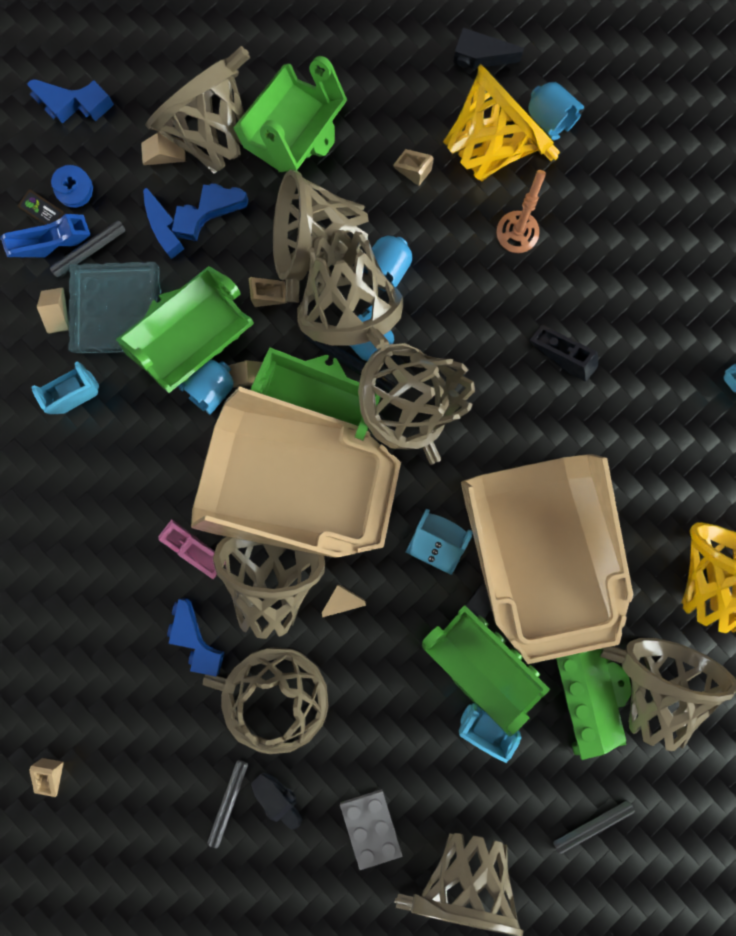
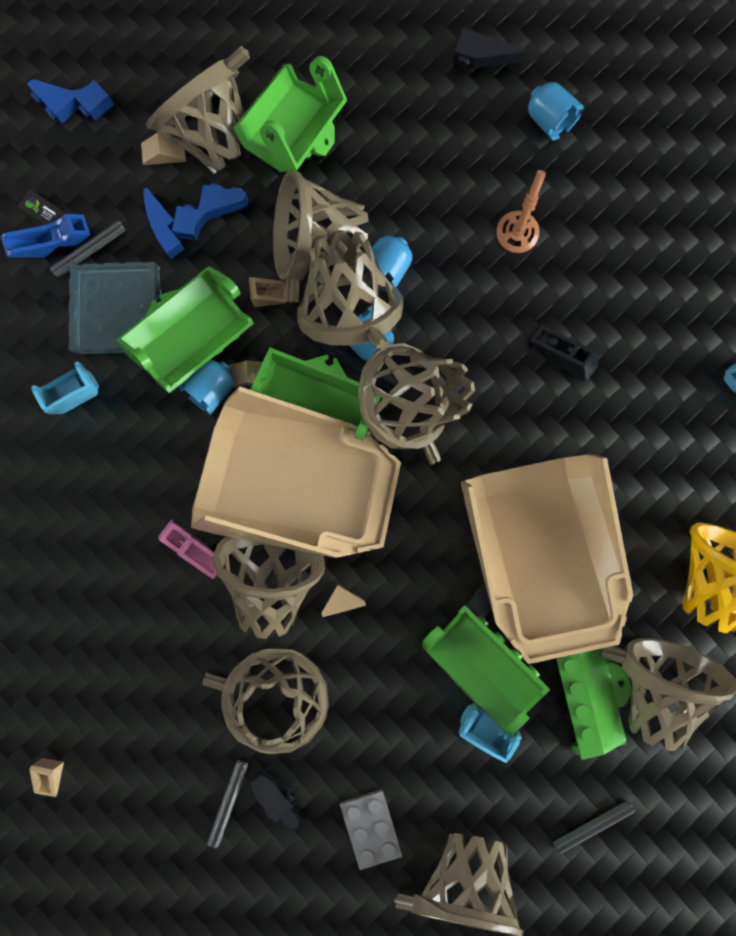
tan slope [37,288,70,334] -> none
blue piece [51,165,93,208] -> none
blue arch [167,598,224,677] -> none
tan slope [393,149,434,186] -> none
medium azure piece [406,508,473,575] -> none
yellow piece [443,64,560,182] -> none

